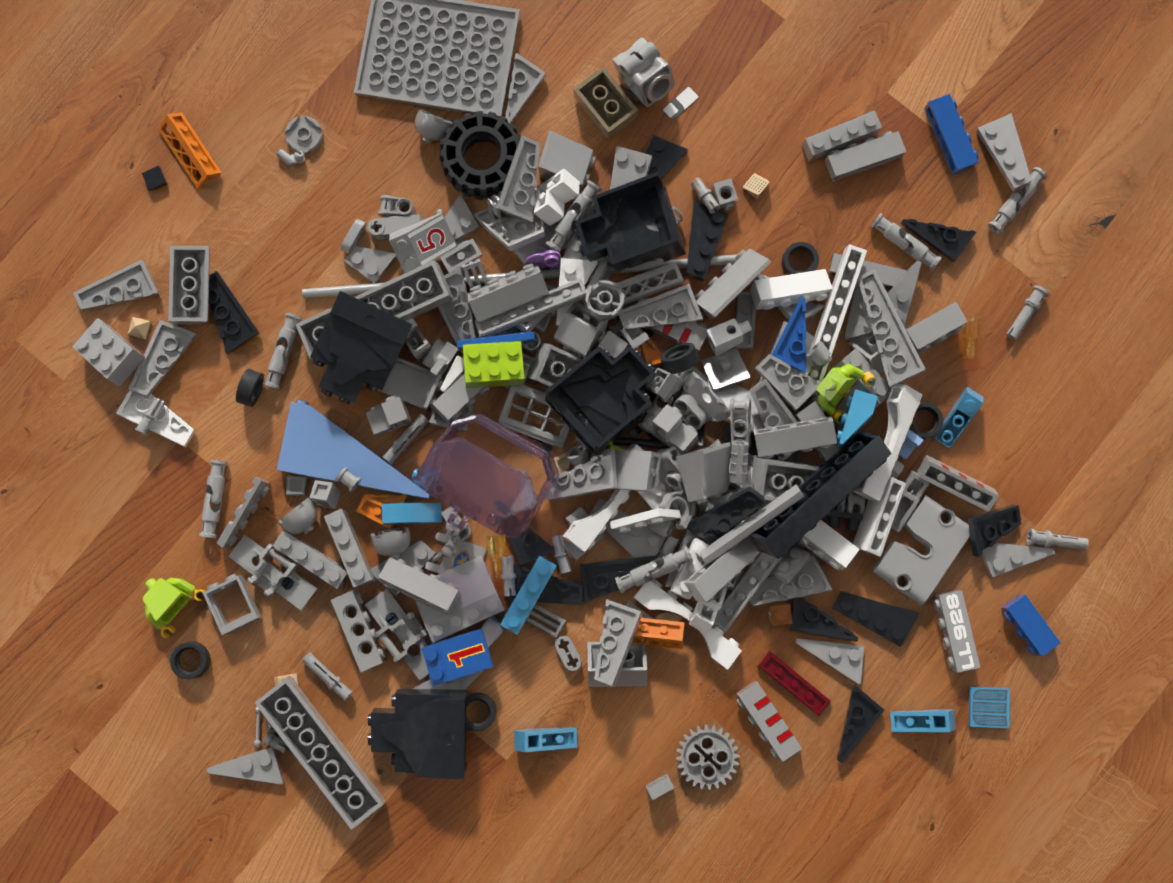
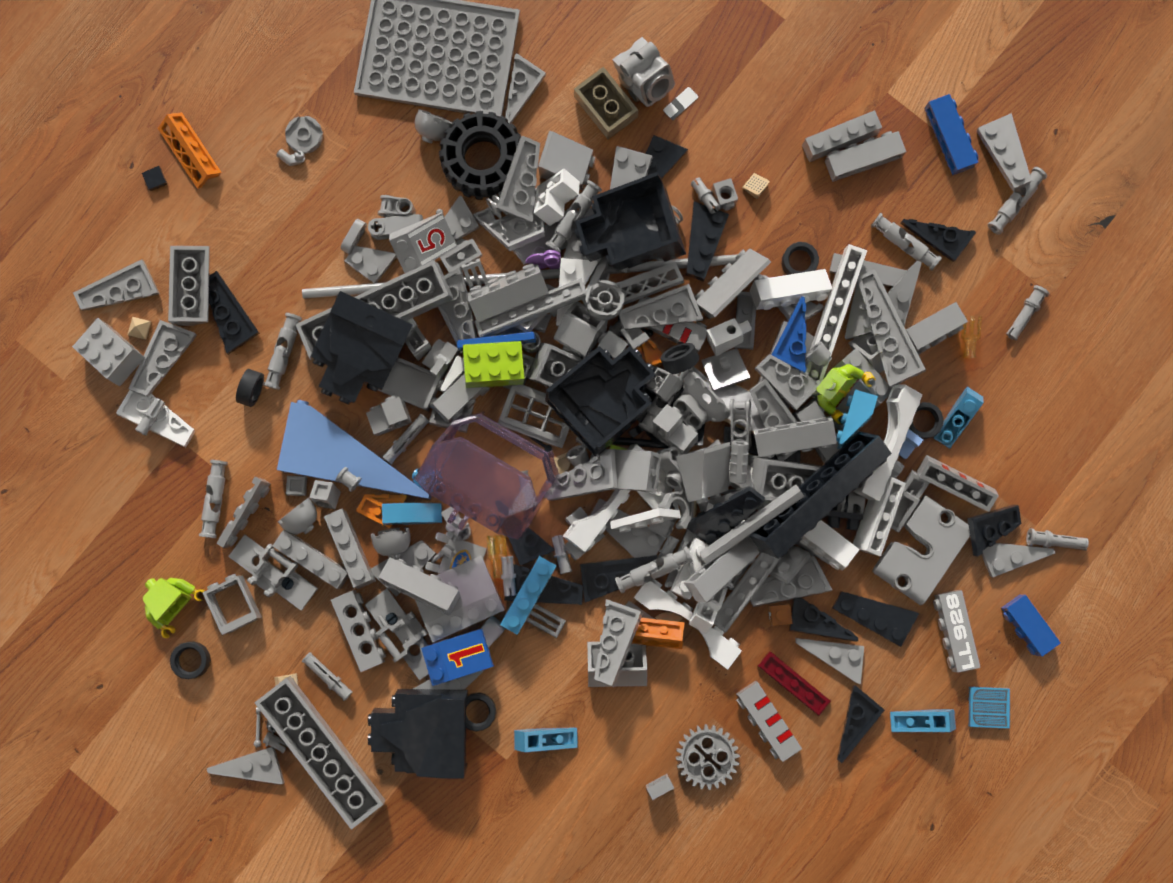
light grey beam [555,636,581,671] -> none

